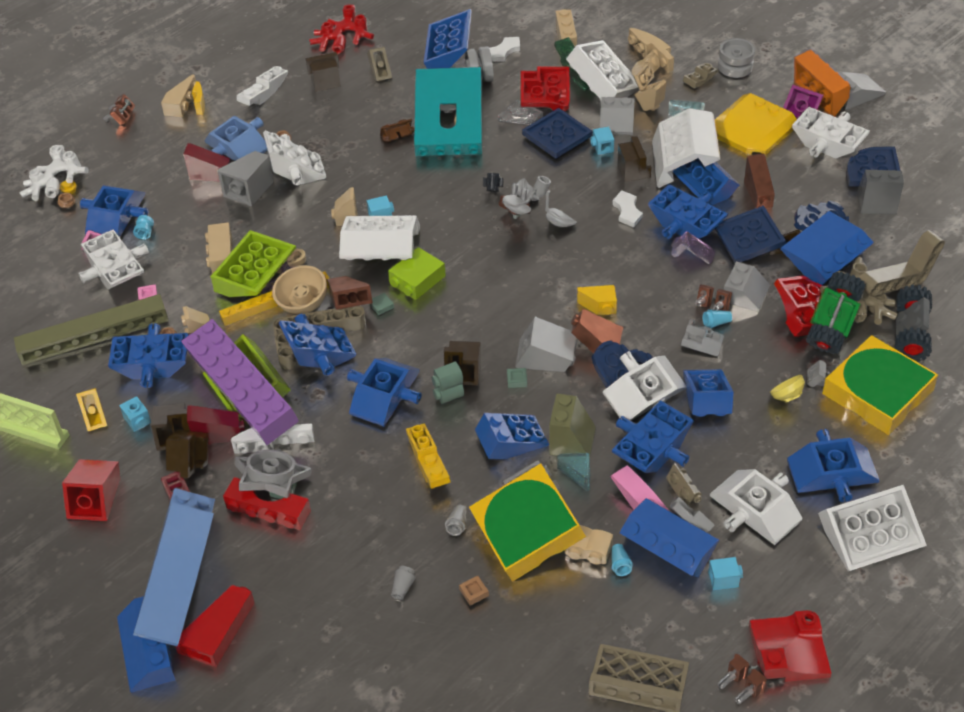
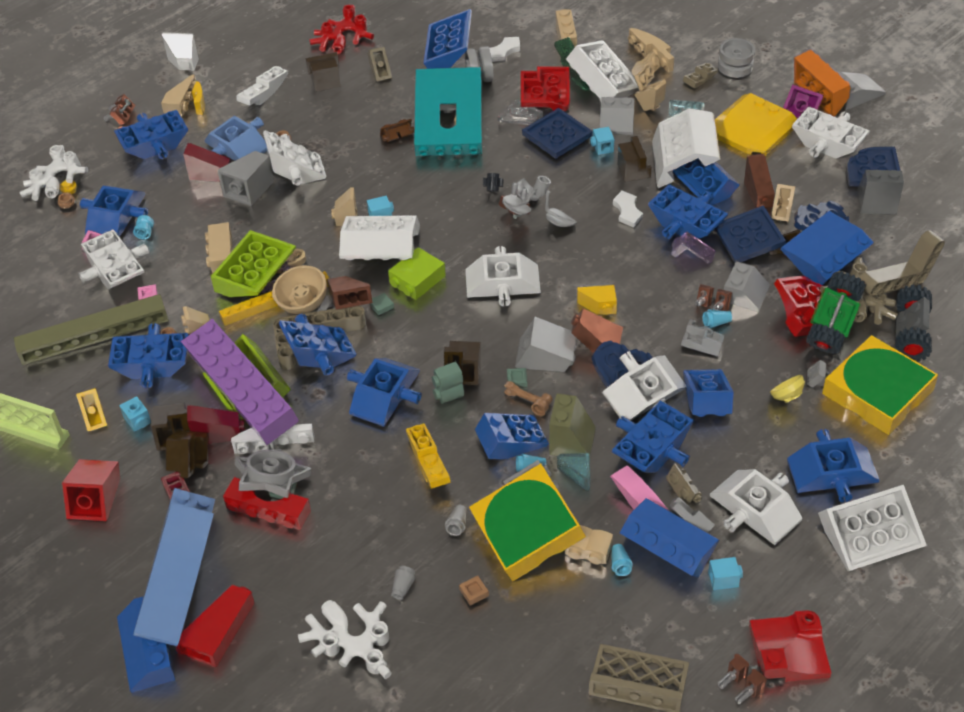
none -> blue slope [114,110,188,159]
none -> white slope [162,32,199,71]
none -> white plant [298,600,392,679]
none -> white slope [466,246,541,306]
none -> medium nougat brick [504,381,553,416]
none -> medium azure cone [516,454,546,472]
none -> tan slope [771,184,795,222]

